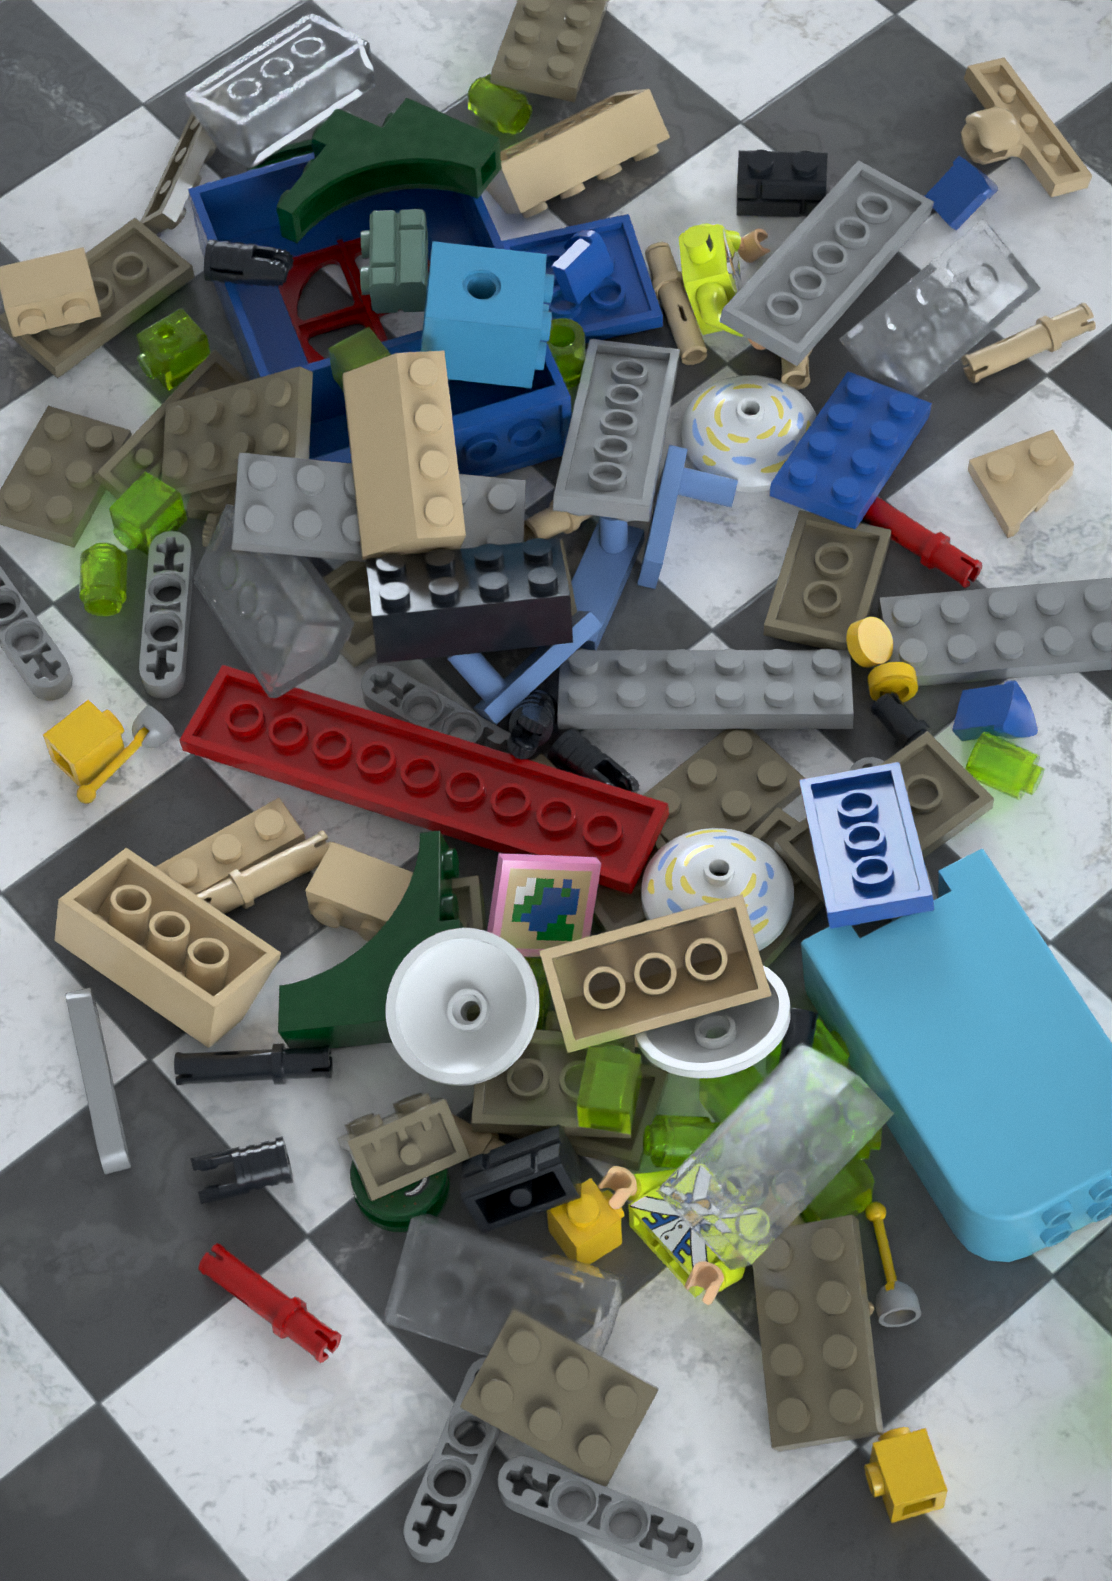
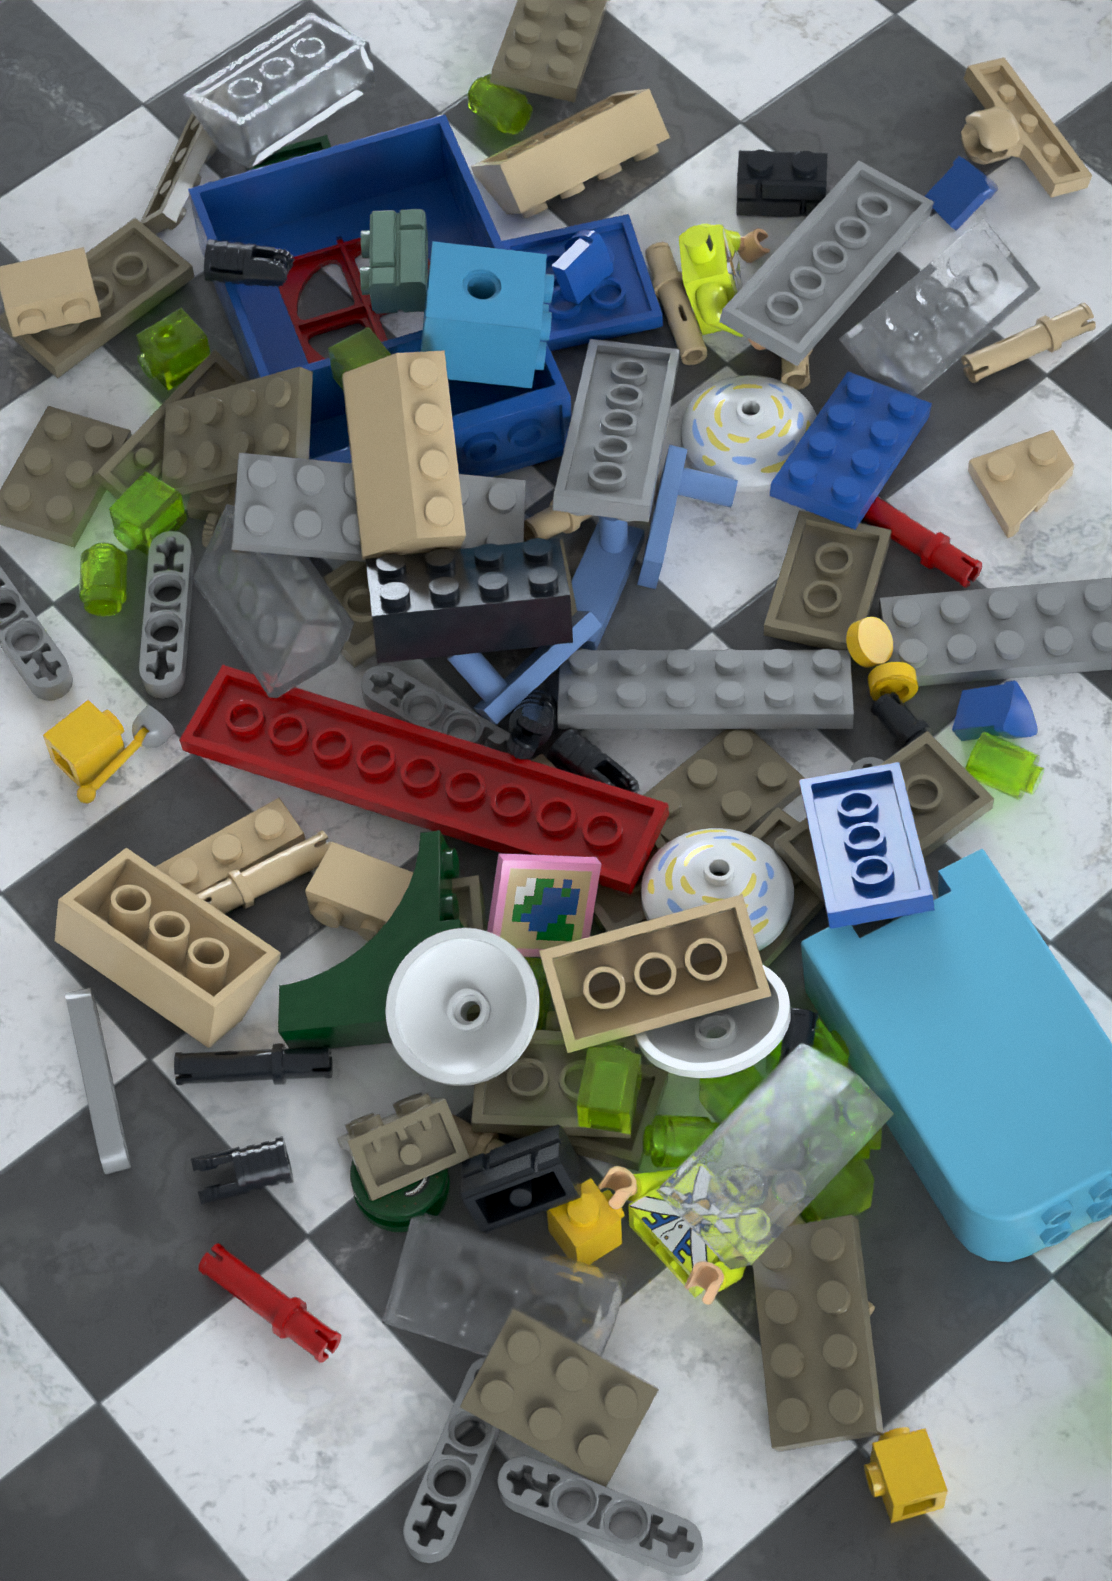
dark green arch [276,98,502,243] -> none
clear neon green brick [546,318,586,388] -> none
hinge [865,1202,921,1327] -> none

